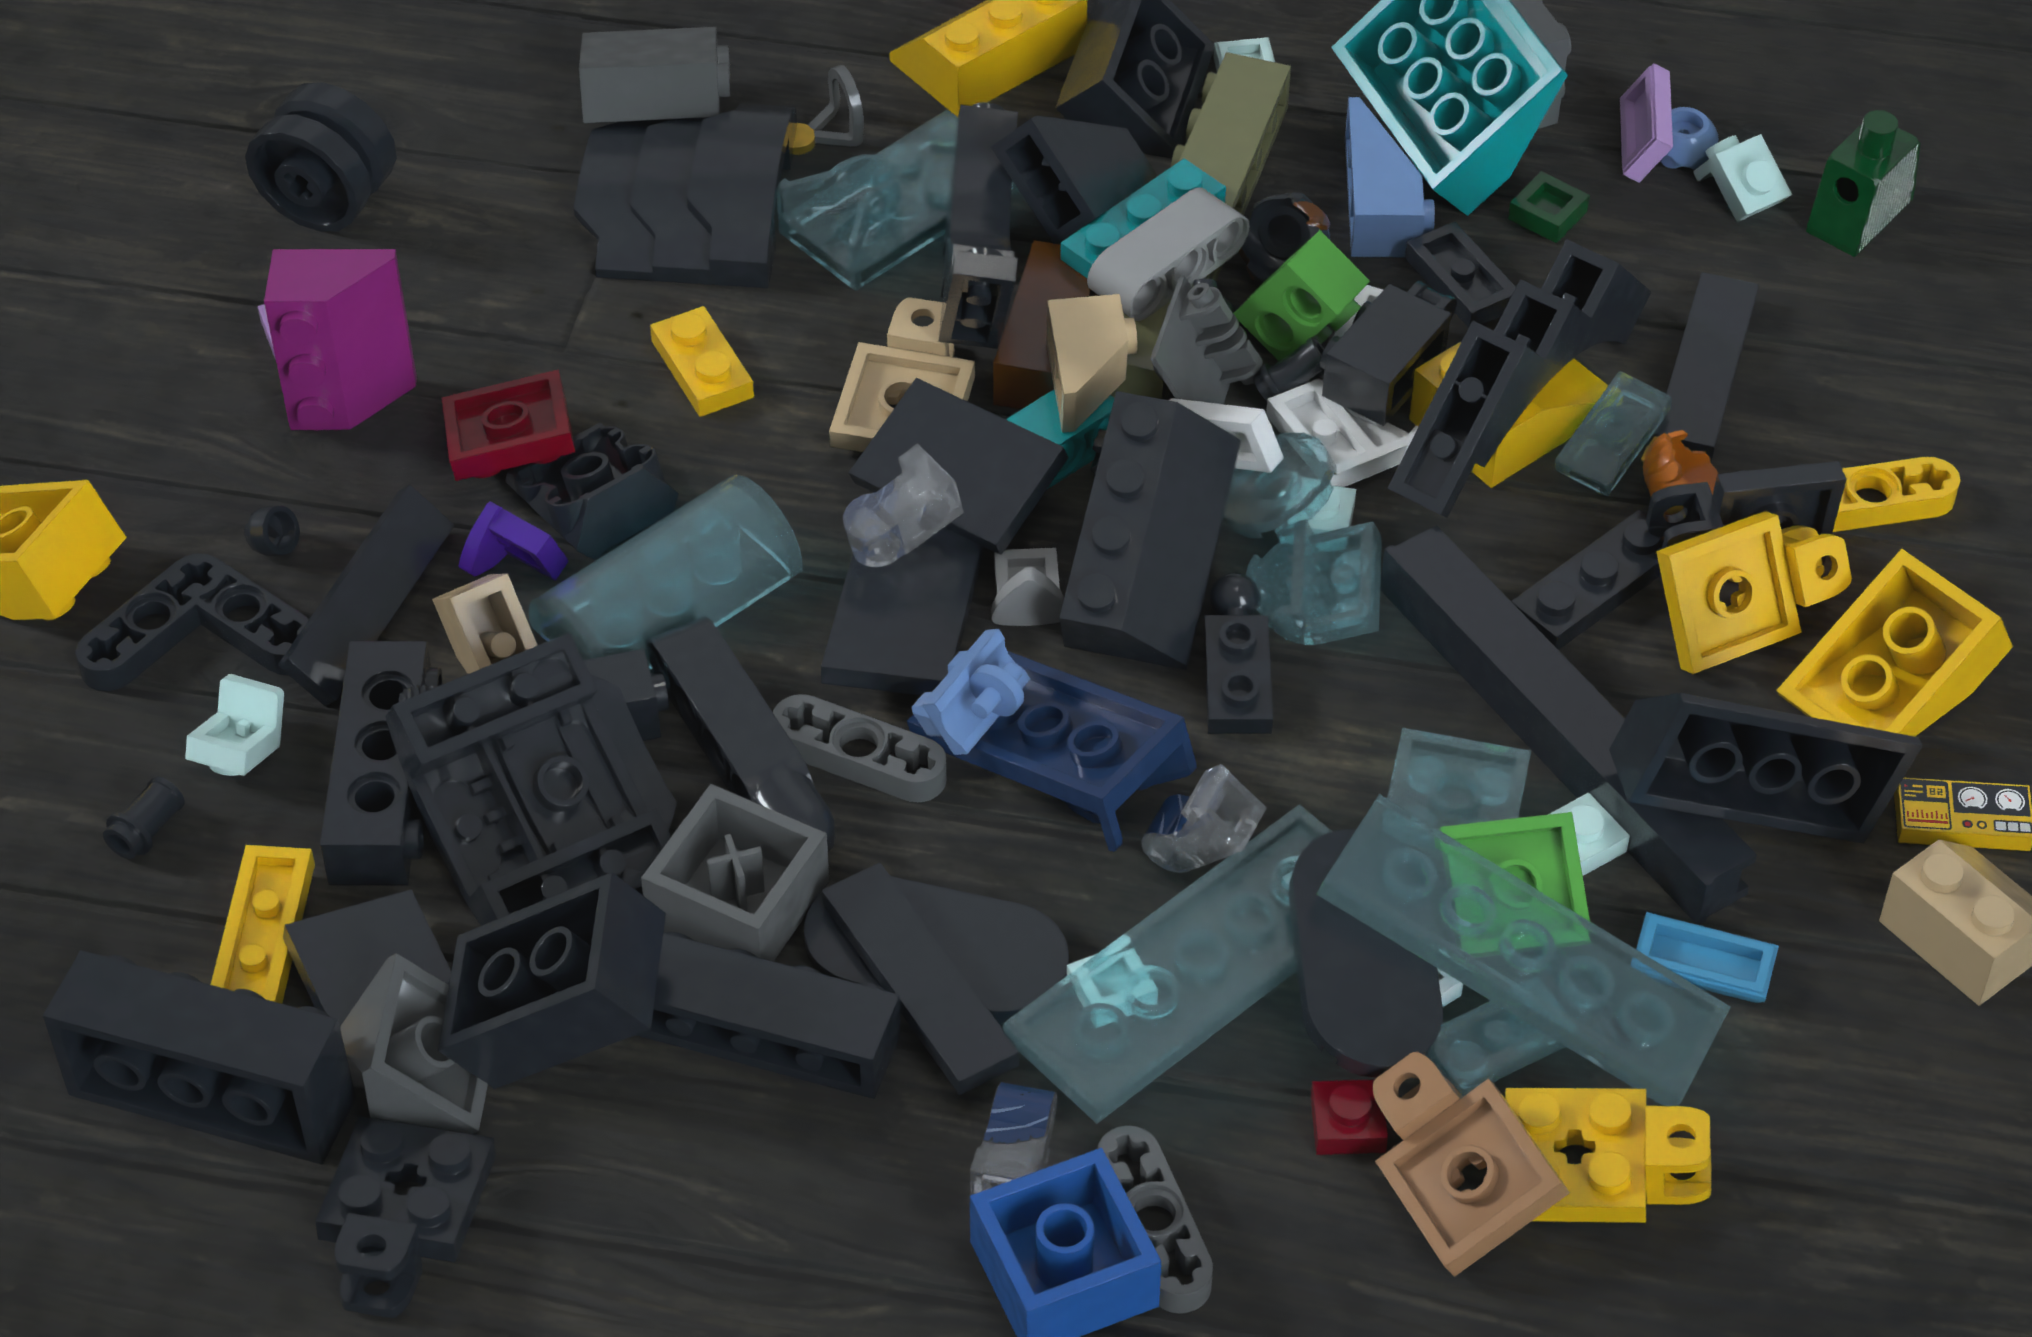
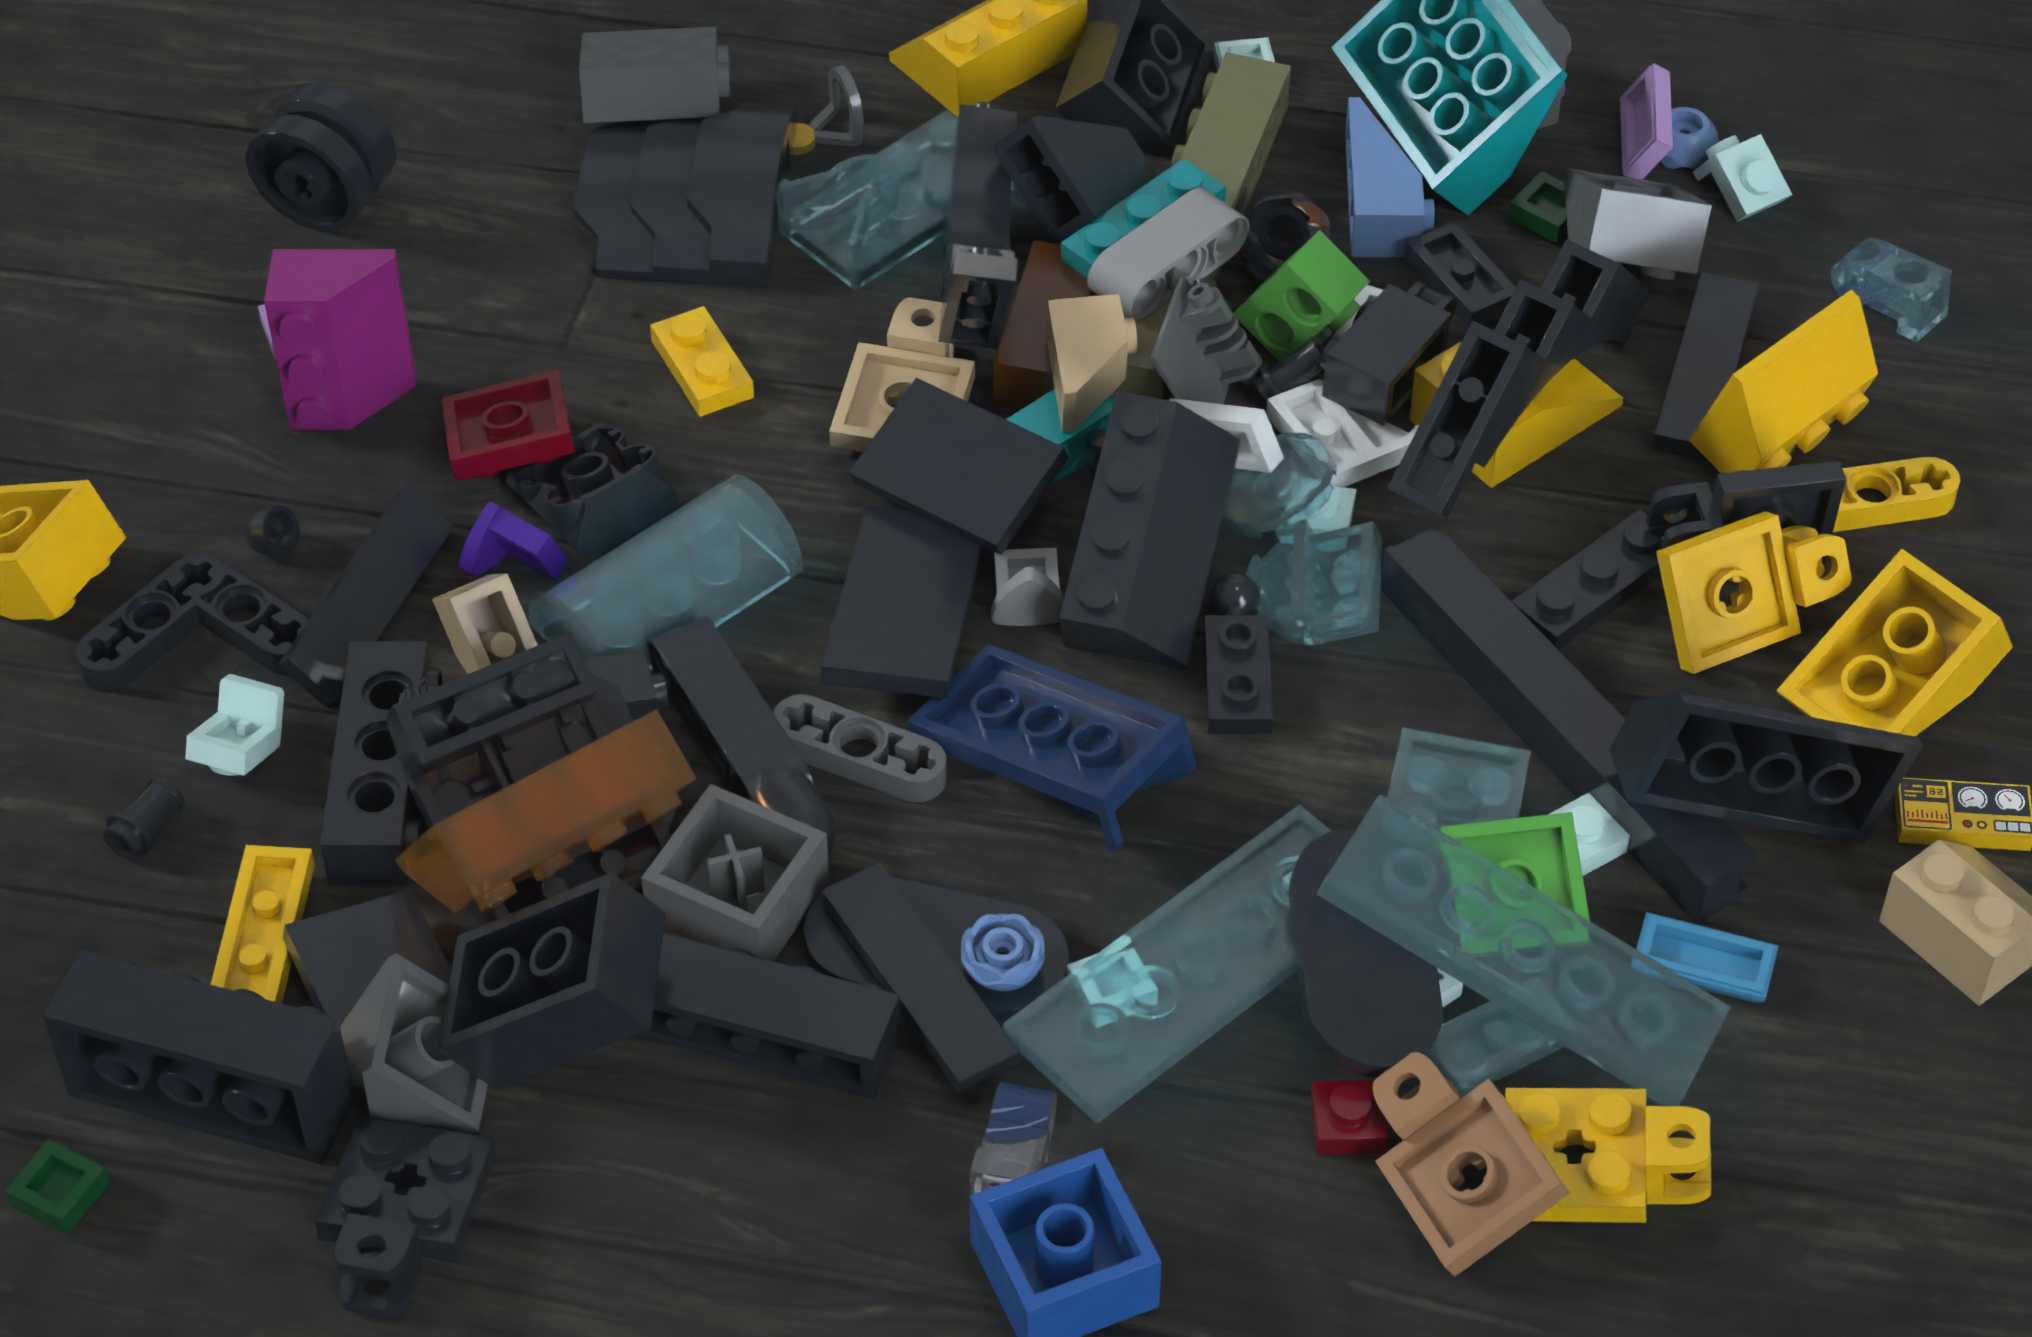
clear leg [843,444,964,567] -> none
medium blue hips [912,629,1030,755] -> none
dark grey beam [1098,1126,1213,1313] -> none
clear leg [1141,764,1267,873] -> none
clear light blue plate [1555,371,1672,497] -> none
orange hair [1641,430,1719,515] -> none
dark green torso [1806,110,1921,258] -> none
none -> dark green plate [5,1139,110,1235]
none -> clear orange wedge [395,709,697,913]
none -> medium blue plate [961,914,1045,991]
none -> dark grey slope [1564,168,1712,280]
none -> yellow slope [1689,289,1879,474]
none -> clear light blue leg [1830,237,1952,342]

